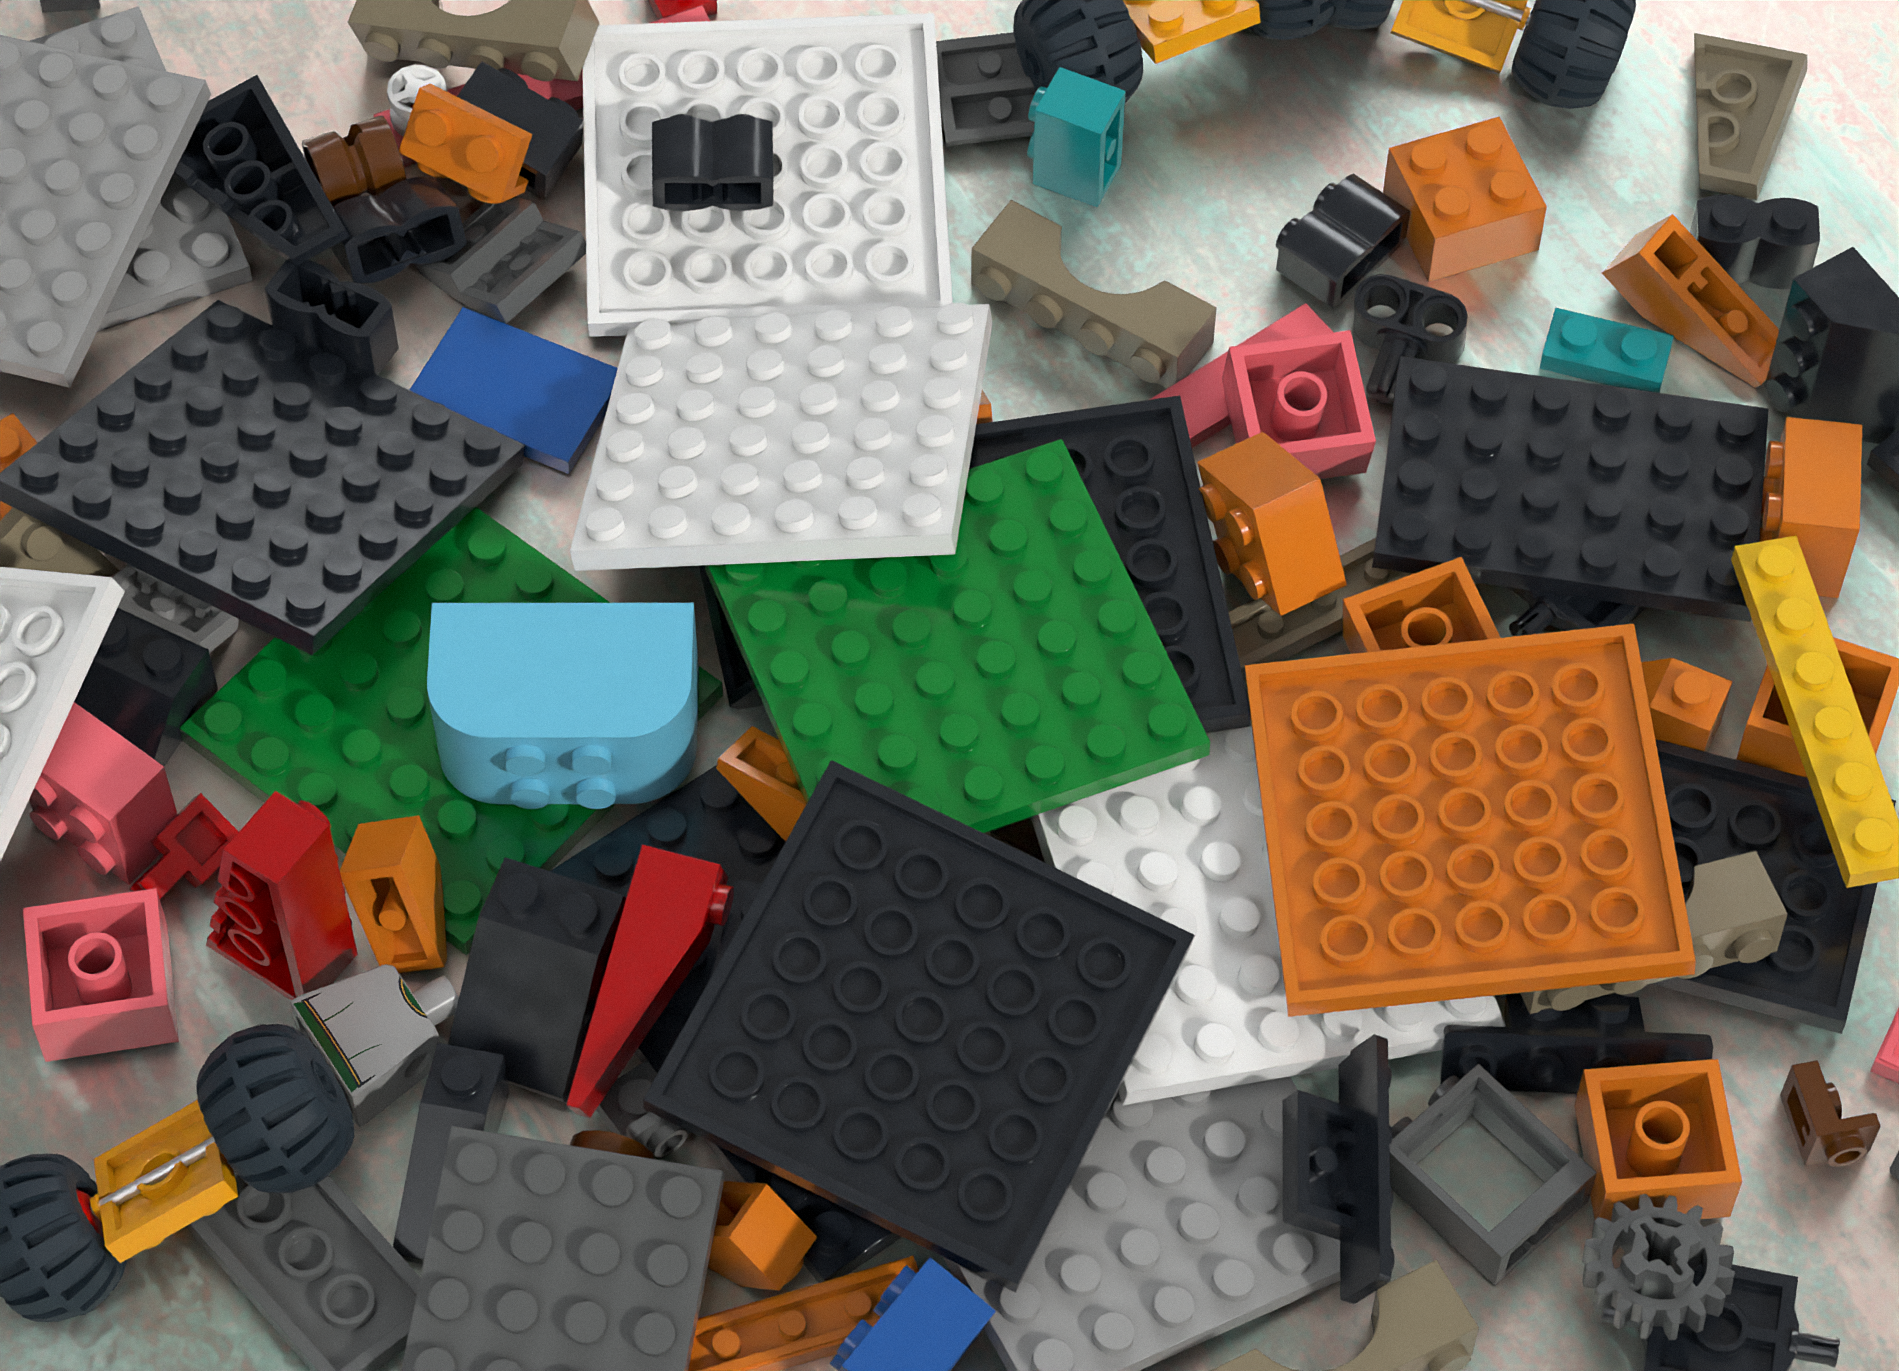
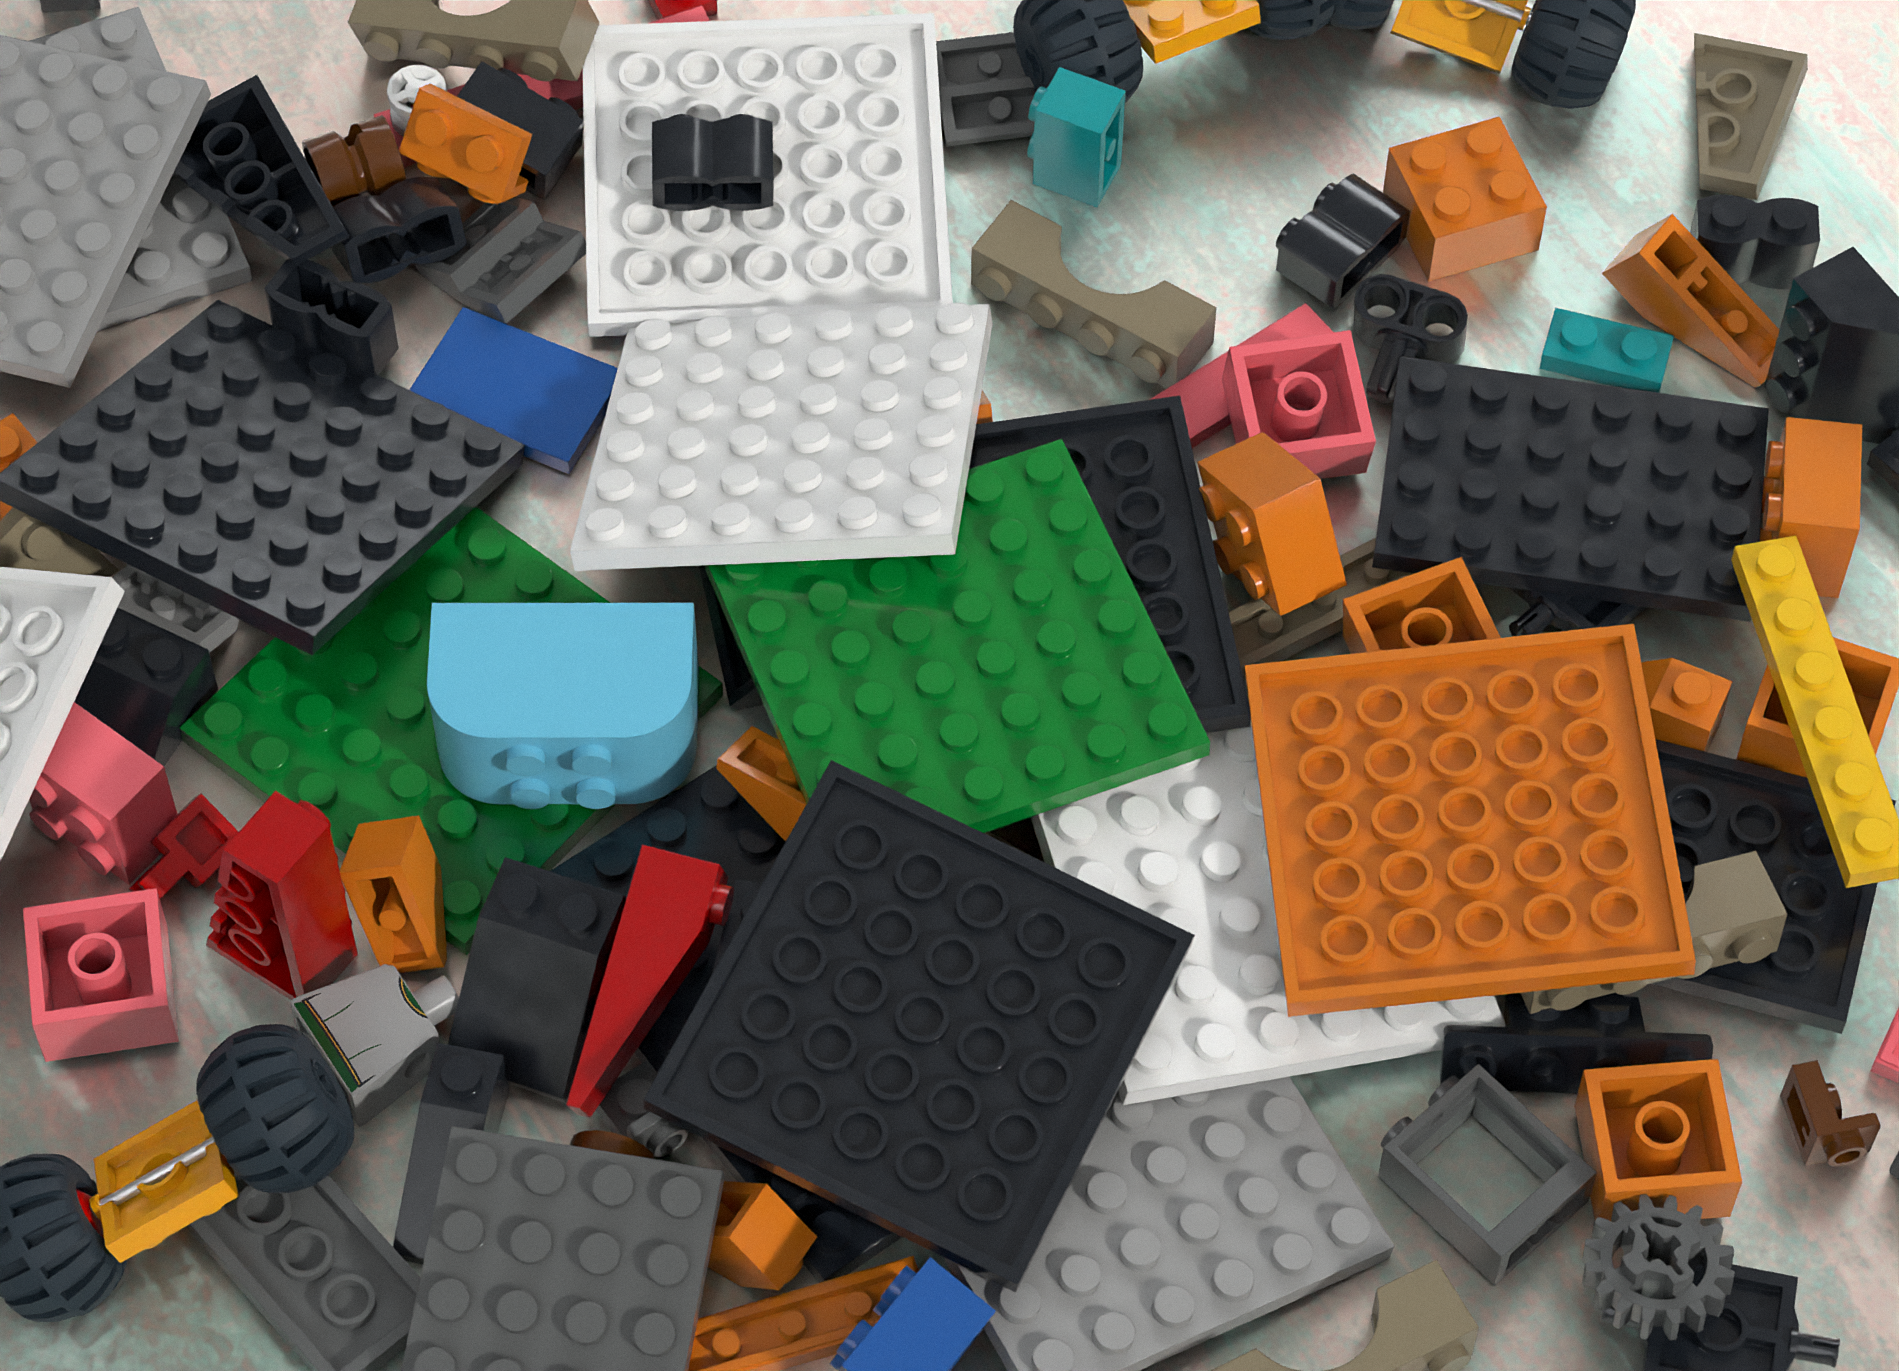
black bracket [1282,1034,1395,1304] -> none

